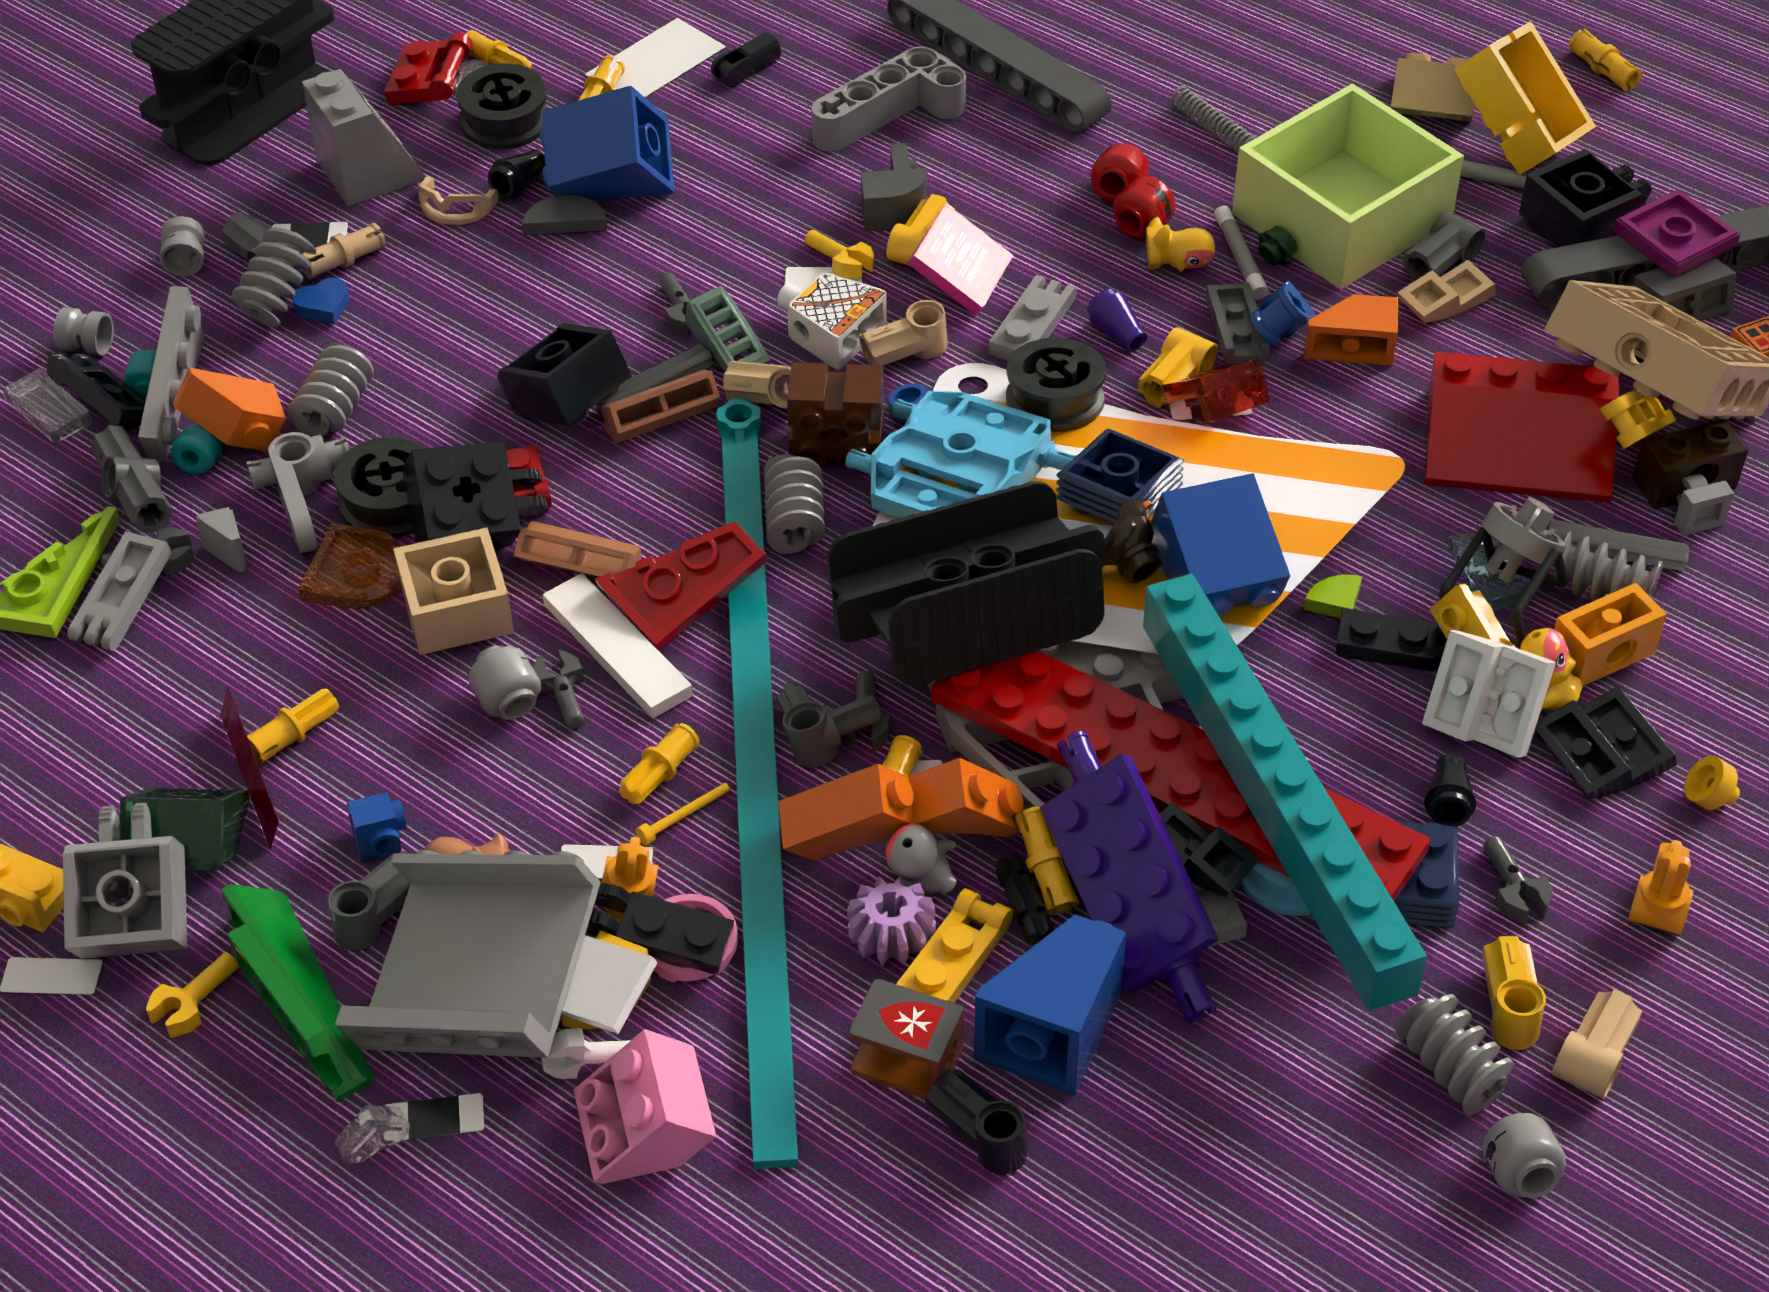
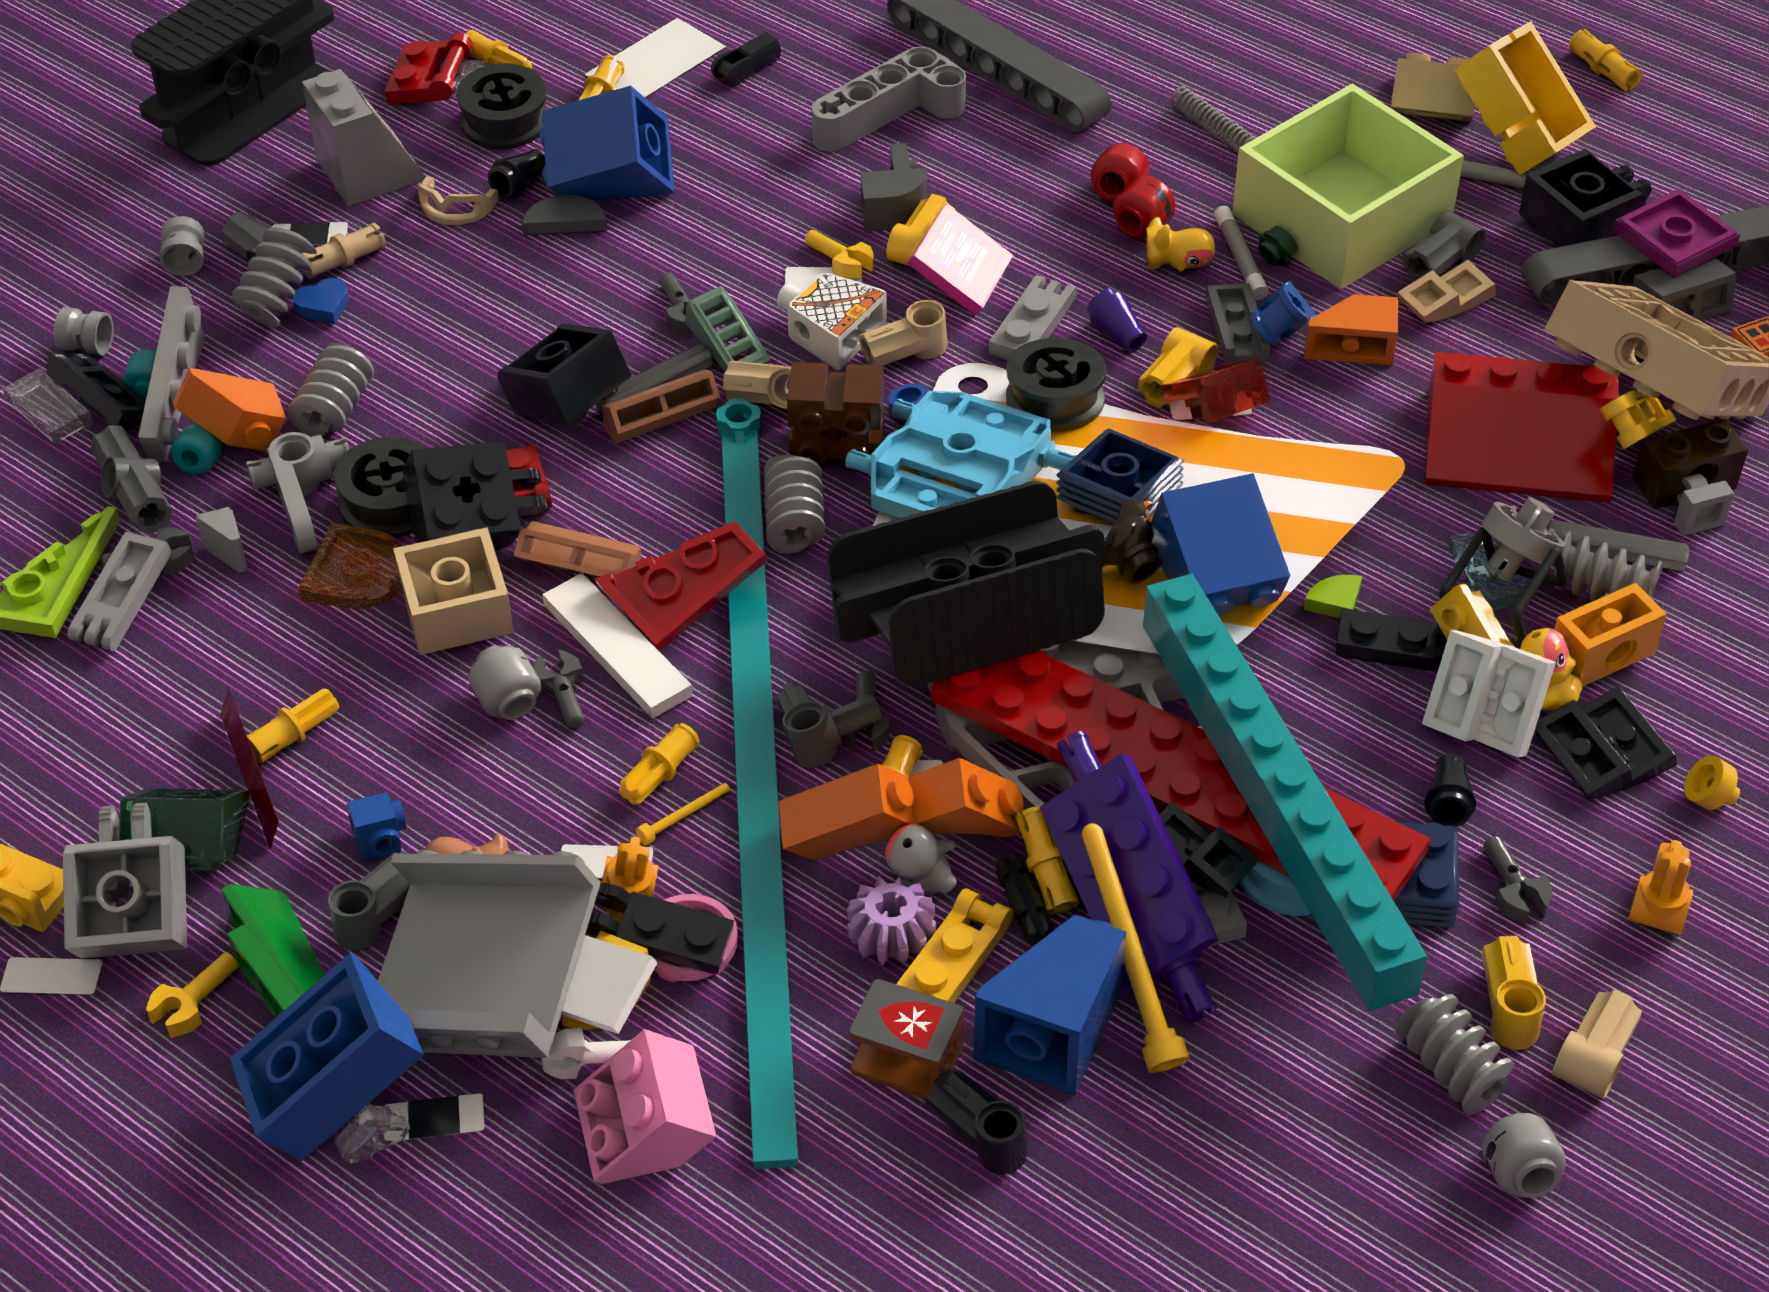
none -> blue slope [230,953,424,1161]
none -> yellow piece [1082,823,1190,1073]

